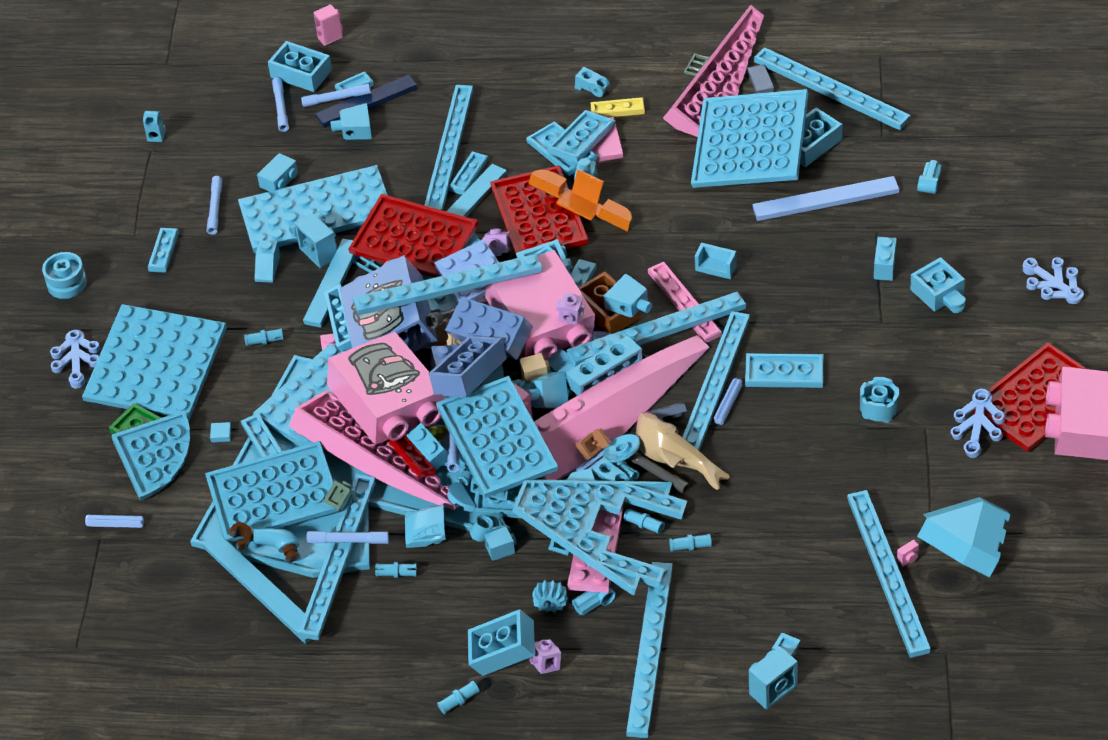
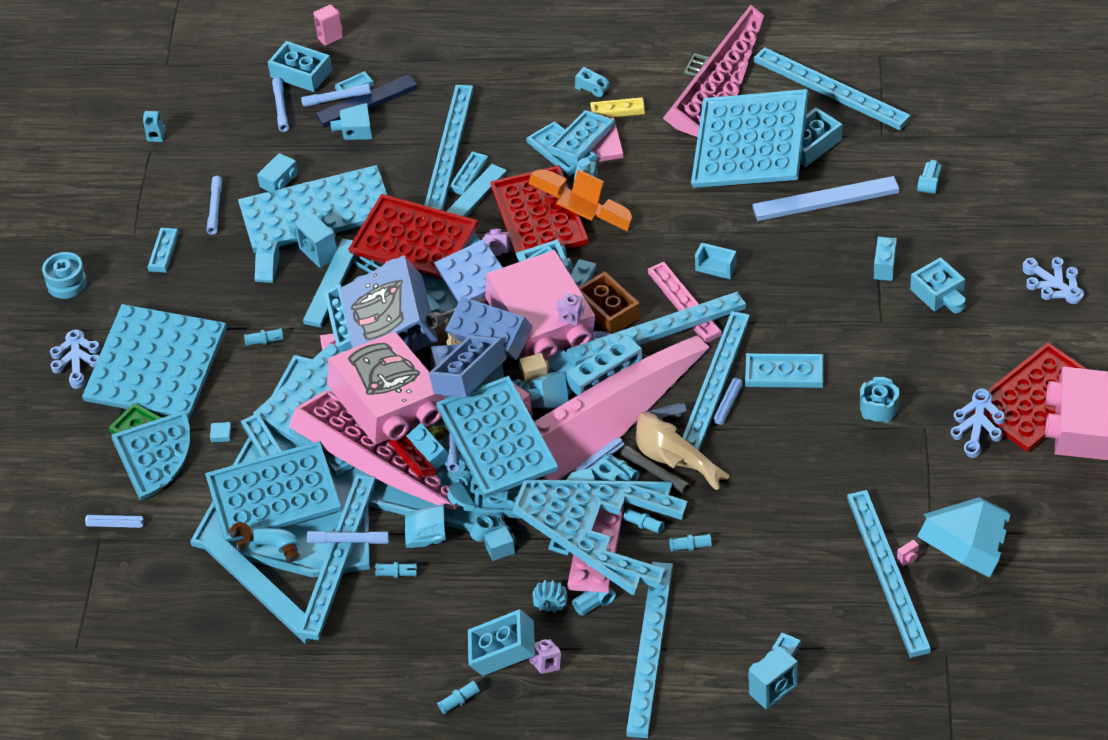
sand green bracket [323,481,357,512] -> none
medium azure plate [353,254,542,316] -> none
nougat bracket [575,428,611,460] -> none
medium azure dish [603,434,640,462] -> none
medium azure torso [604,274,652,317] -> none
sand blue tile [747,65,774,94] -> none
none -> medium azure plate [326,455,354,476]

